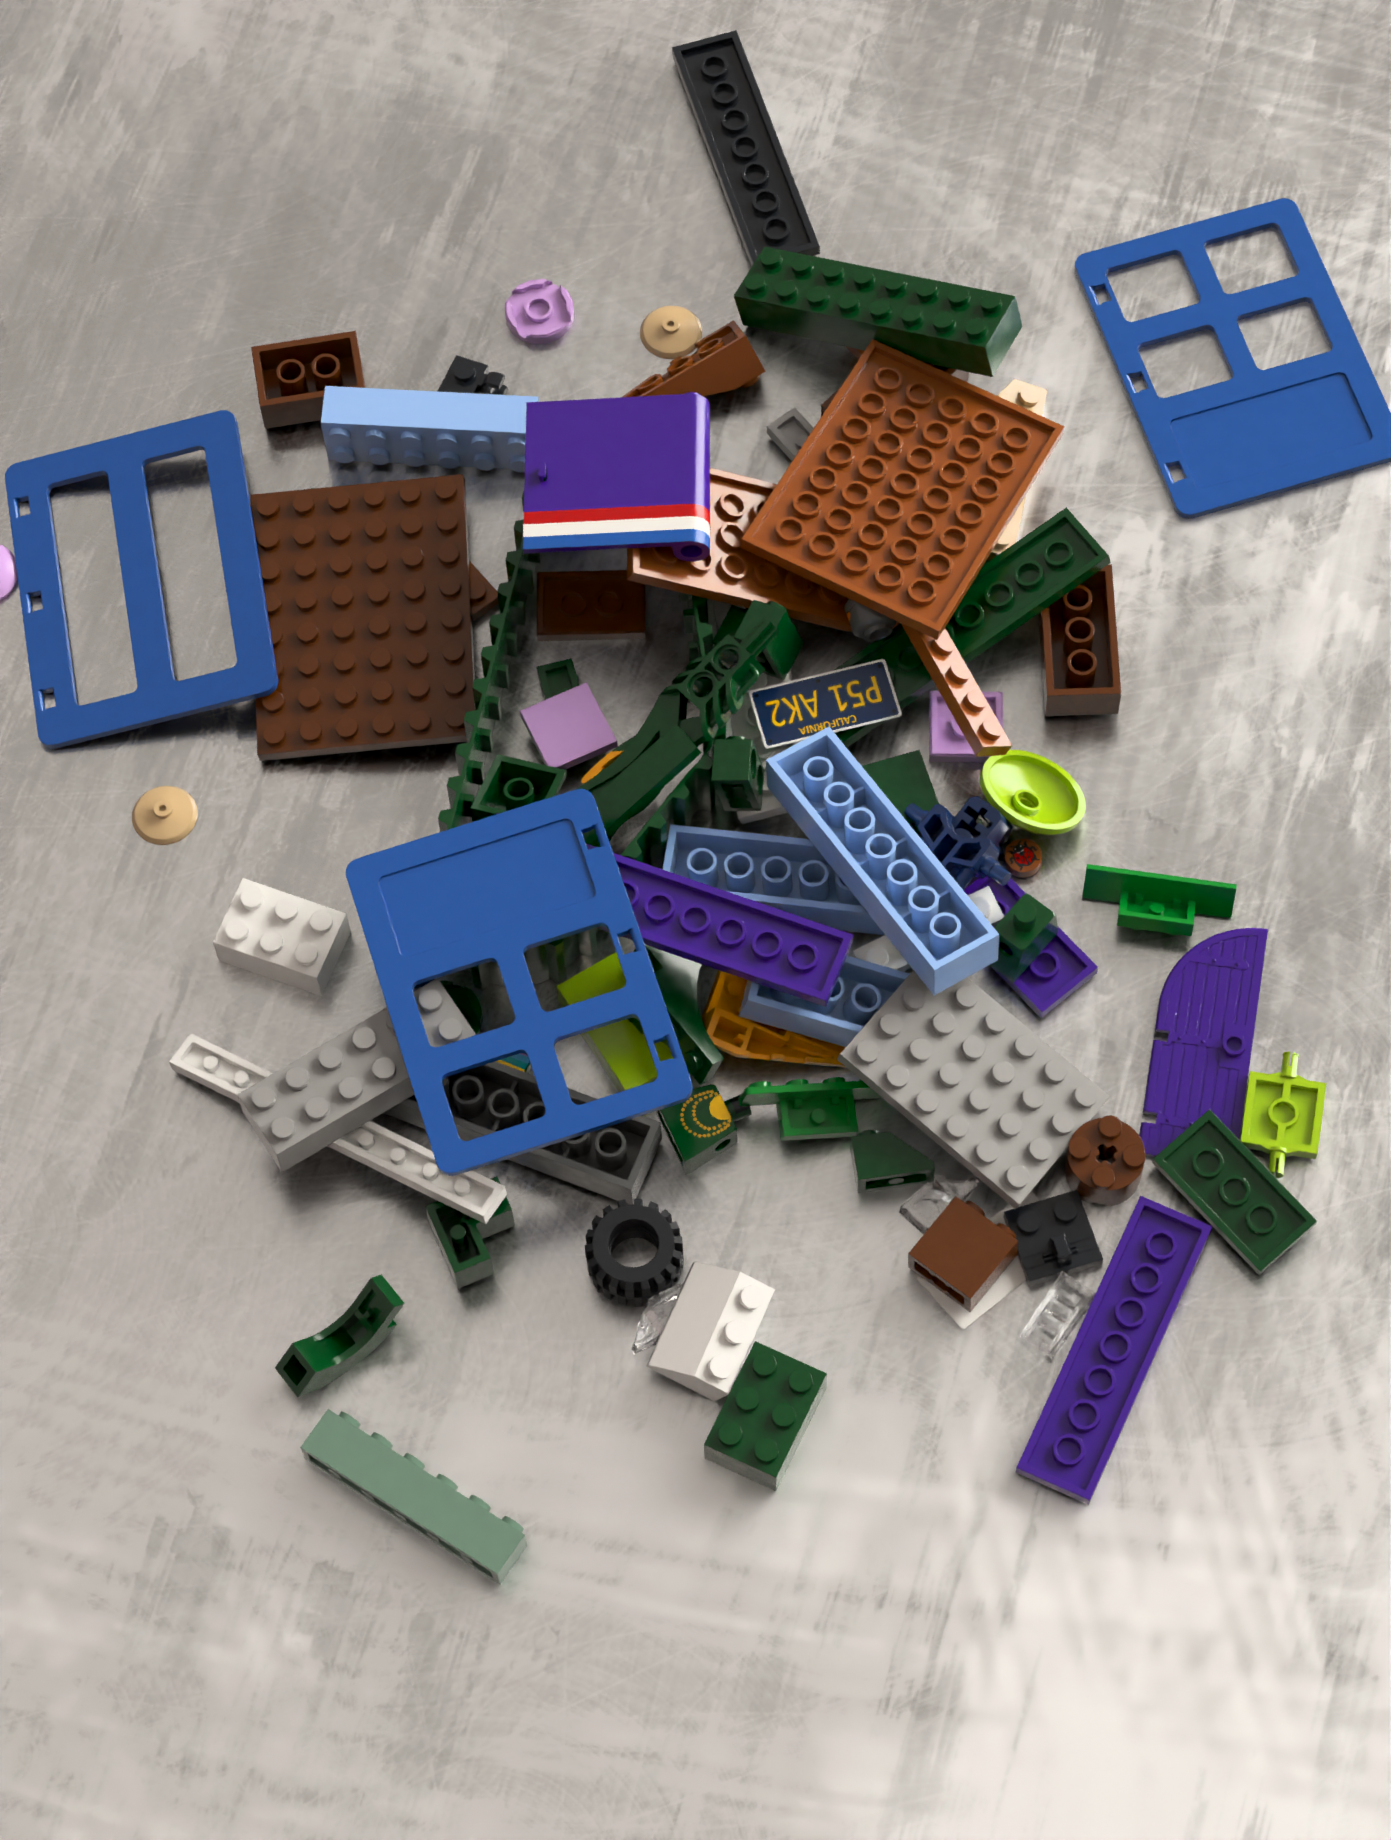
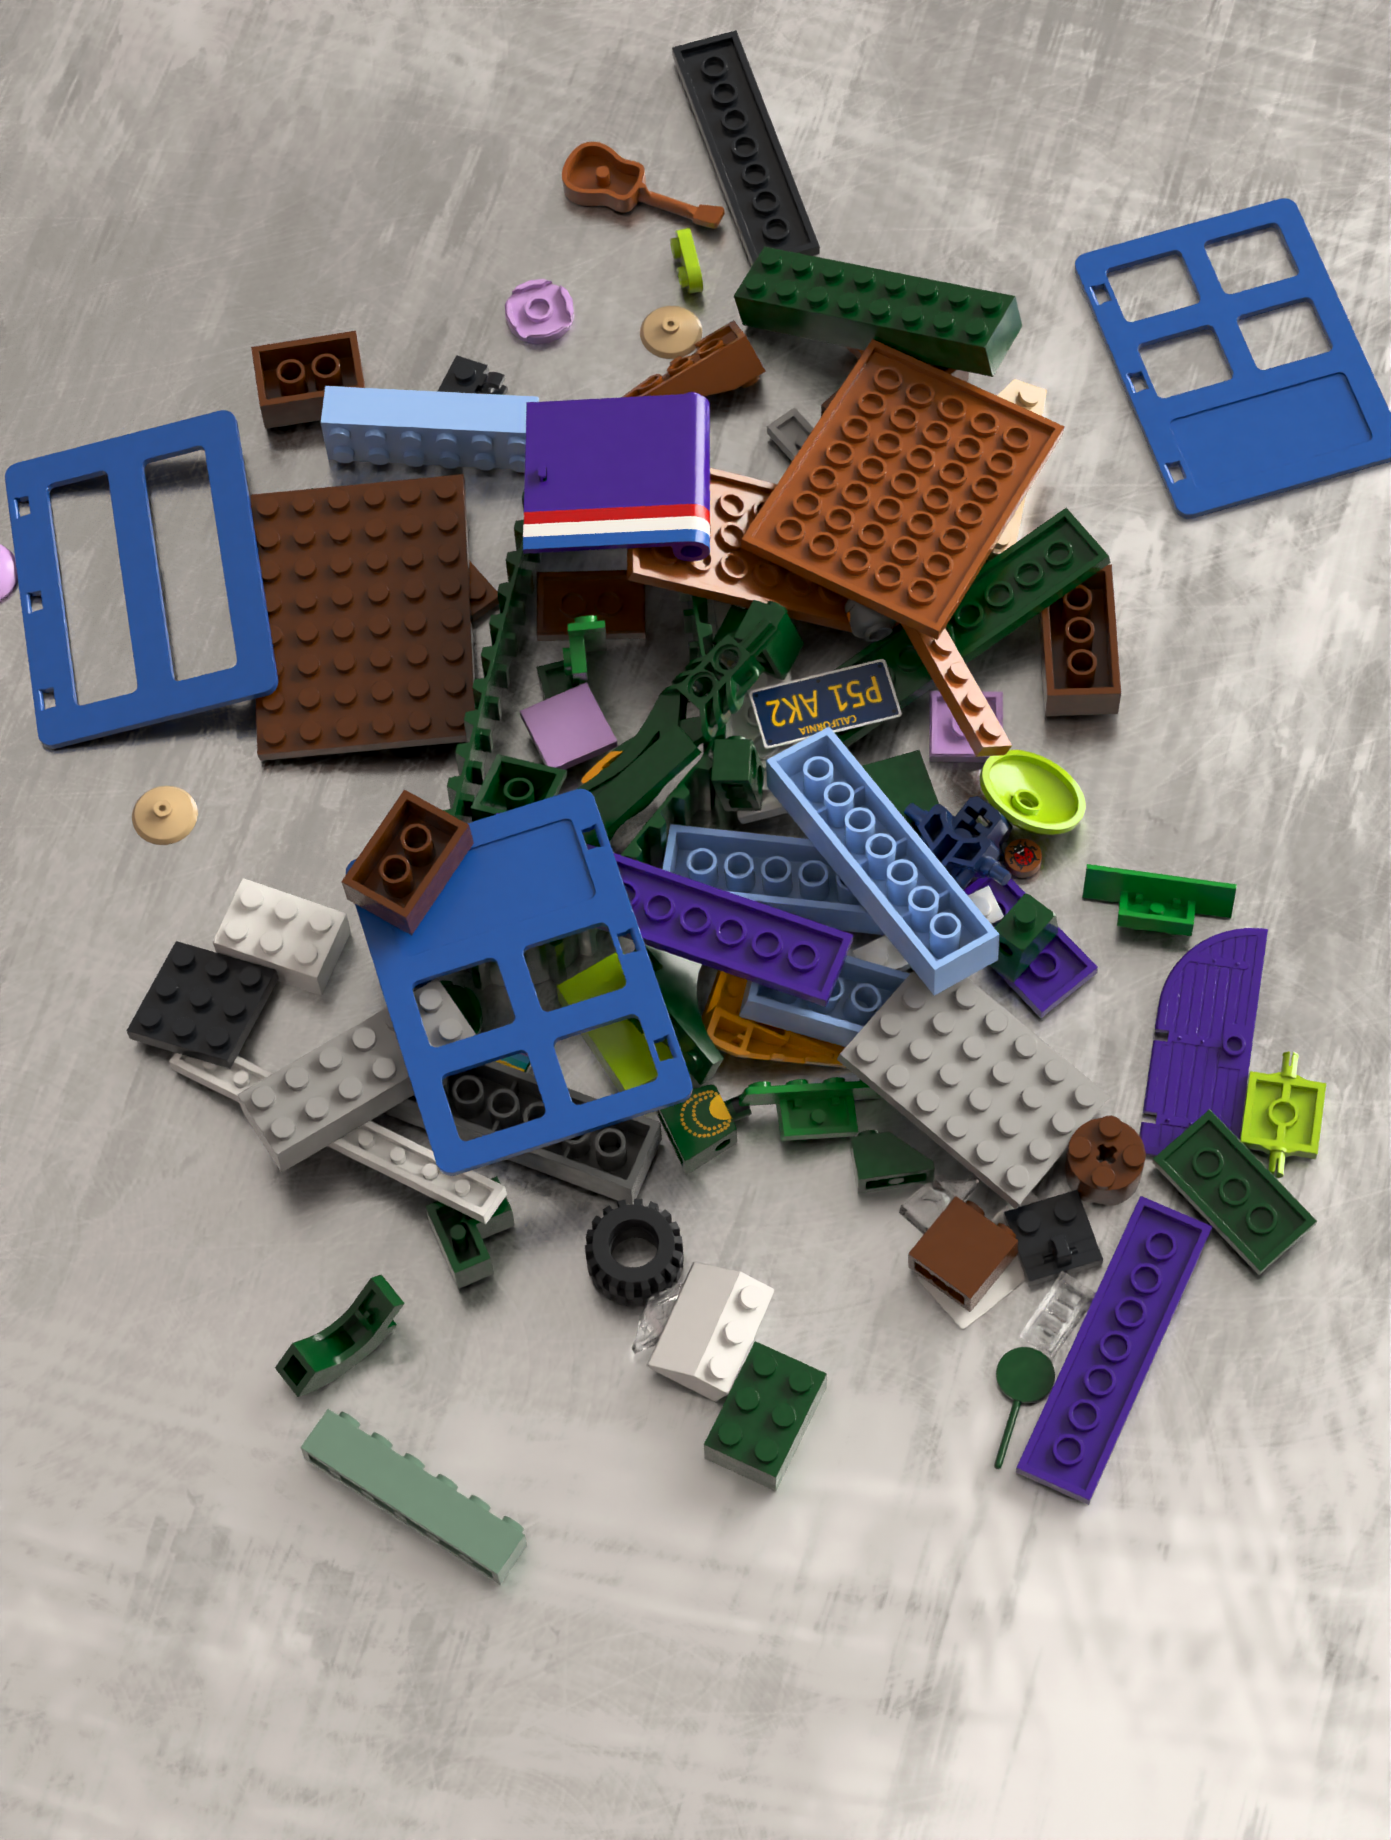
none -> black plate [126,941,279,1069]
none -> reddish brown brick [341,789,474,935]
none -> dark orange piece [562,142,725,229]
none -> green bracket [563,616,607,685]
none -> lime plate [670,228,703,294]
none -> dark green piece [994,1347,1055,1469]

